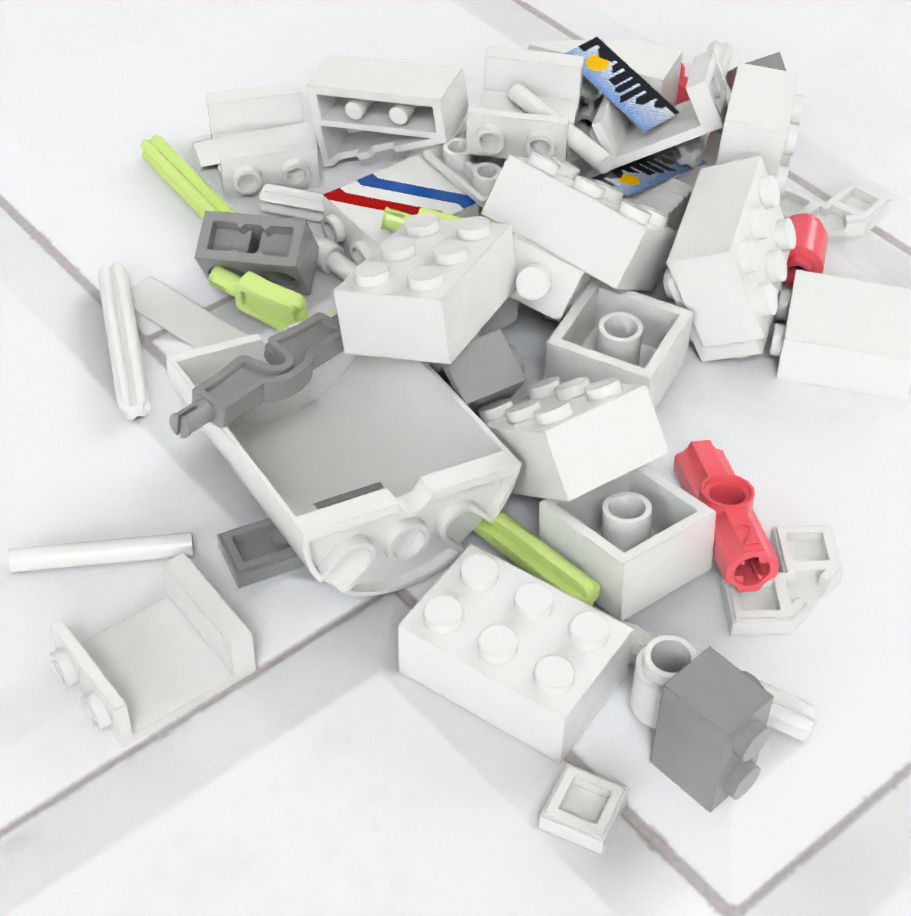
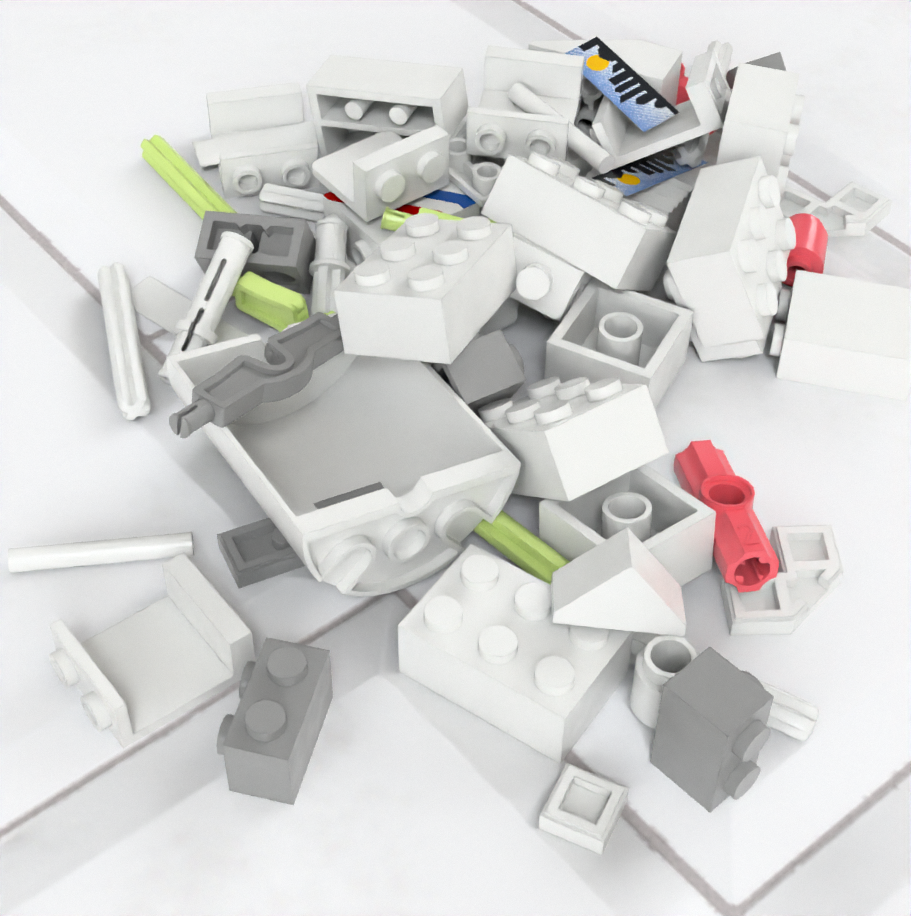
none -> white pin [157,231,254,386]
none -> light grey brick [217,637,333,805]
none -> white axle [309,218,350,315]
none -> white bracket [312,124,450,222]
none -> white slope [551,527,687,637]

